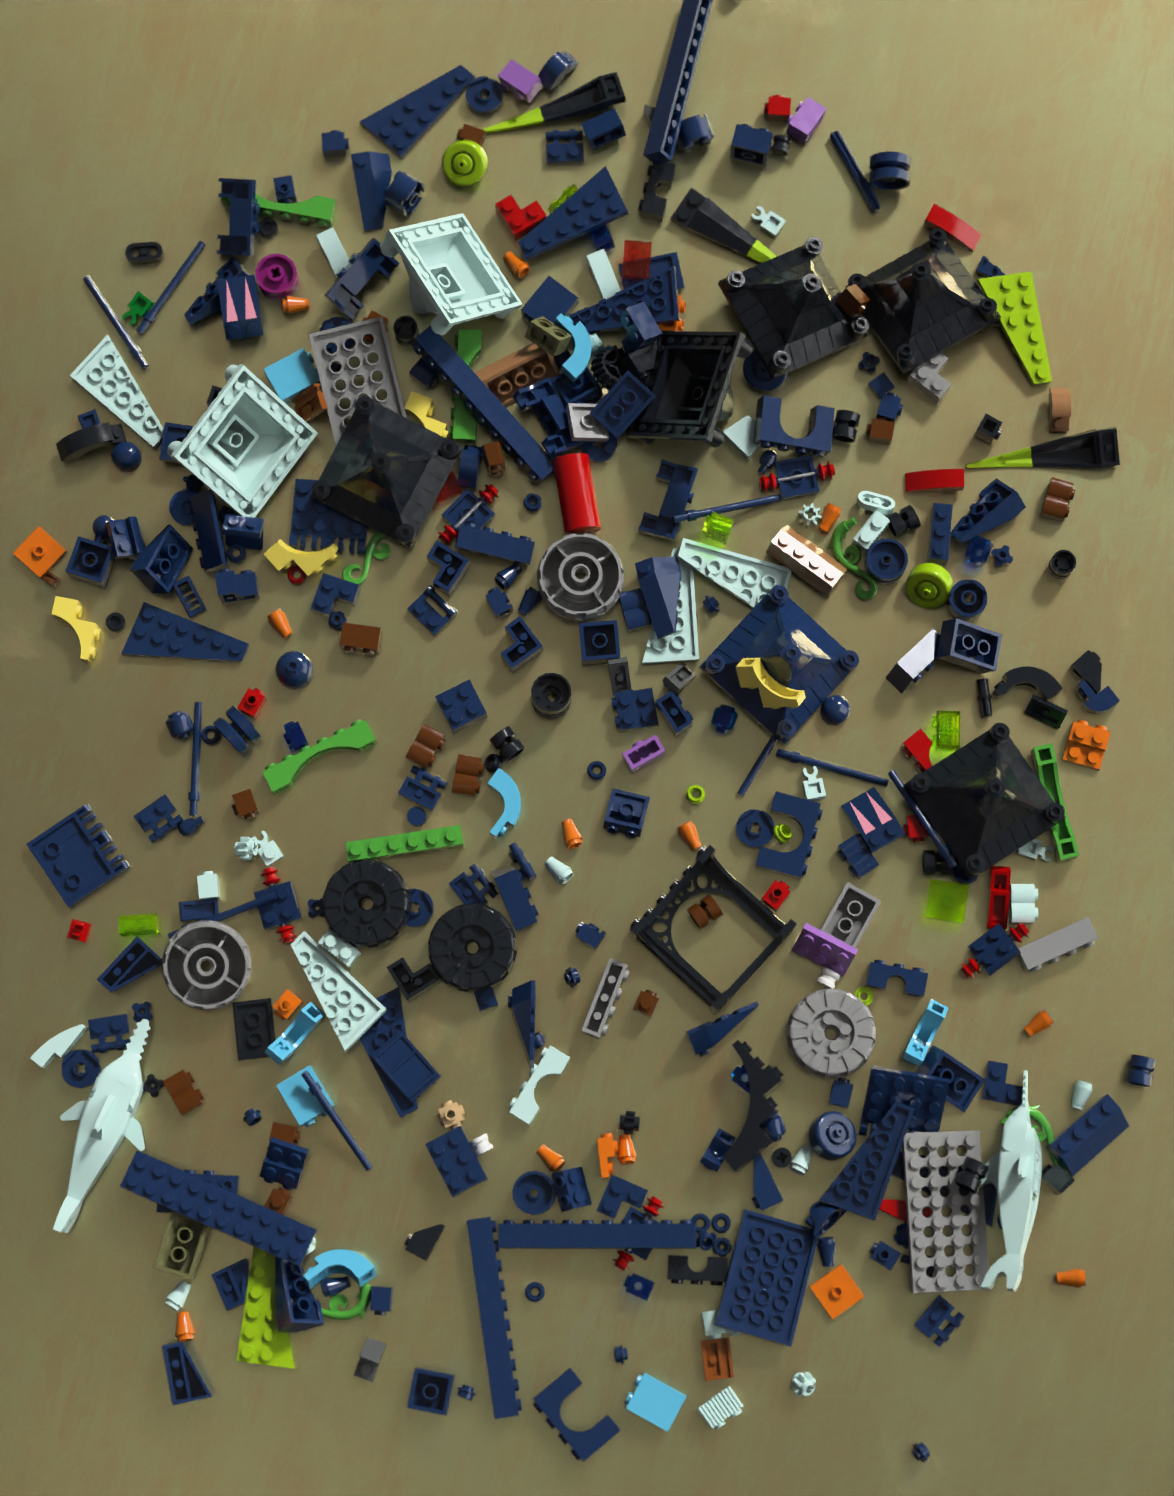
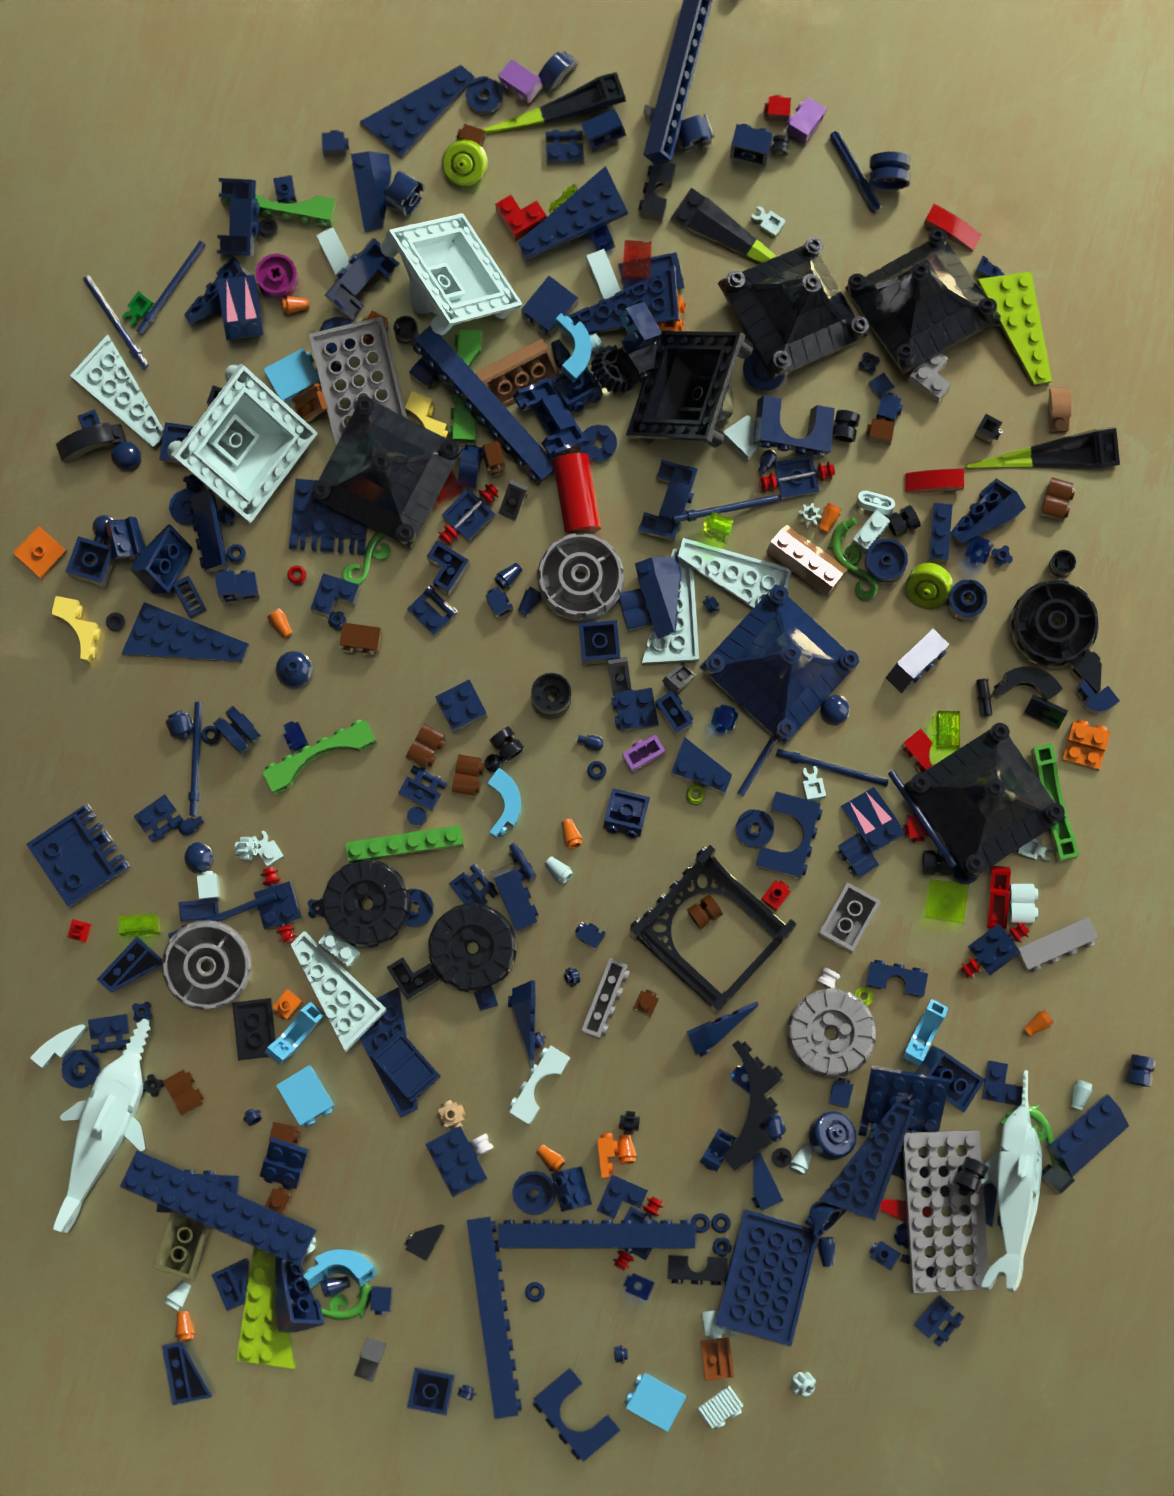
reddish brown bush [41,571,61,588] -> none
black plate [125,242,163,263] -> none
dark blue bracket [222,514,264,550] -> none
reddish brown brick [232,789,259,820] -> none
red brick [237,688,267,720] -> none
light yellow arch [264,539,338,576] -> none
dark blue bar [301,1071,373,1171] -> none
dark blue brick [454,522,535,566] -> none
dark blue brick [501,616,543,673] -> none
orange cone [503,251,530,278] -> none
dark blue plate [523,493,542,512] -> none
olive brick [524,316,572,357] -> none
light grey plate [566,403,609,441] -> none
dark blue plate [589,370,656,438] -> none
orange cone [677,821,701,851] -> none
dark blue plate [697,1230,716,1250] -> none
light yellow arch [736,658,806,709] -> none
lime plate [773,824,792,843] -> none
medium lavender plate [792,923,858,977] -> none
orange plate [810,1264,864,1320] -> none
reddish brown brick [836,284,870,317] -> none
dark blue plate [912,1442,930,1462] -> none
dark blue brick [937,618,1002,674] -> none
orange cone [1057,1268,1086,1288] -> none
none -> dark blue hair [184,842,214,874]
none -> dark grey slope [499,480,528,520]
none -> dark blue cylinder [577,734,604,751]
none -> dark blue wedge [671,737,732,796]
none -> black wheel [1010,580,1099,668]

